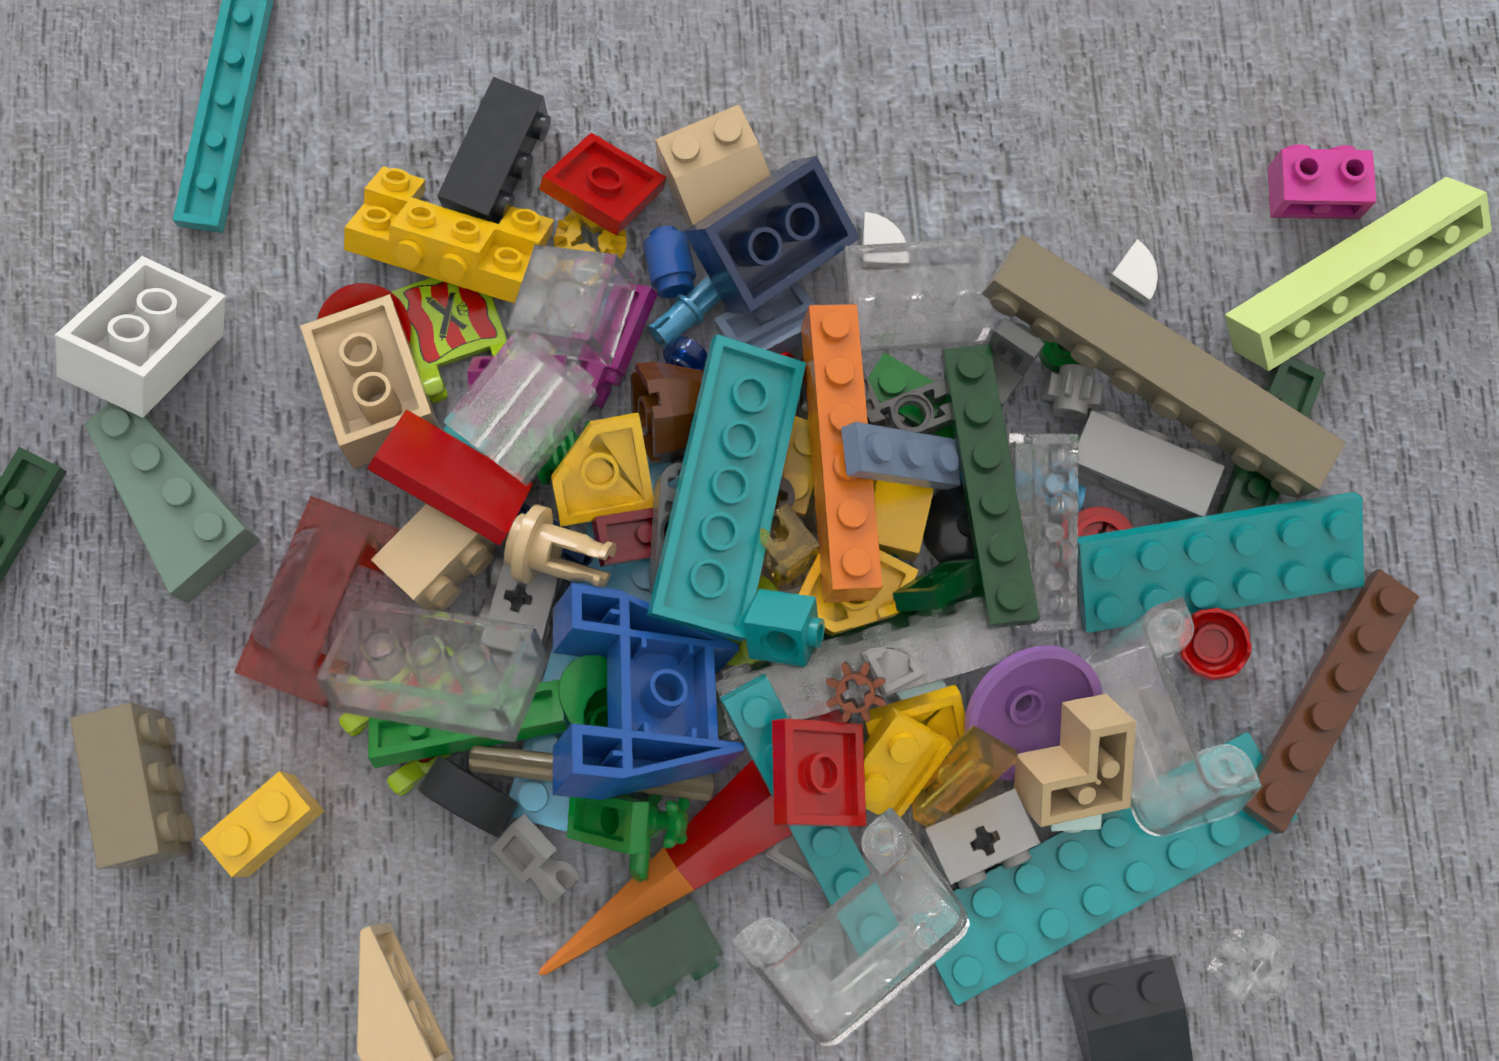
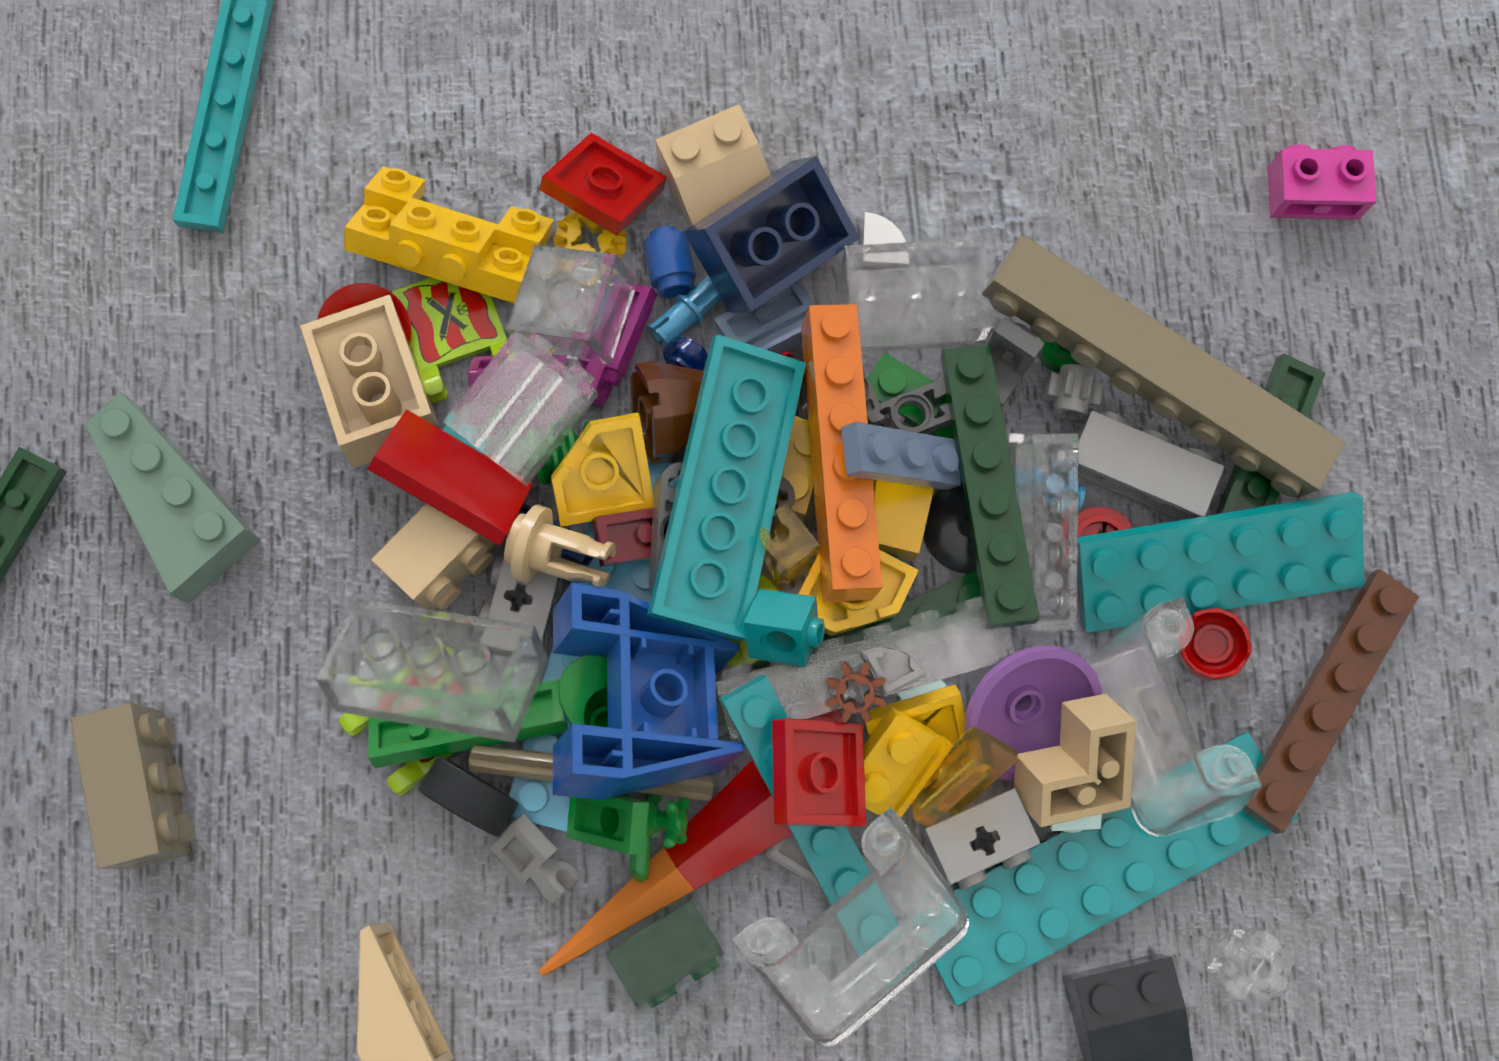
white brick [55,256,226,418] -> none
yellow brick [200,771,324,877] -> none
clear red windscreen [234,496,400,708] -> none
black brick [437,77,551,224] -> none
dark green plate [893,559,979,617] -> none
white tile [1109,239,1158,305] -> none
yellowish green brick [1225,177,1492,371] -> none

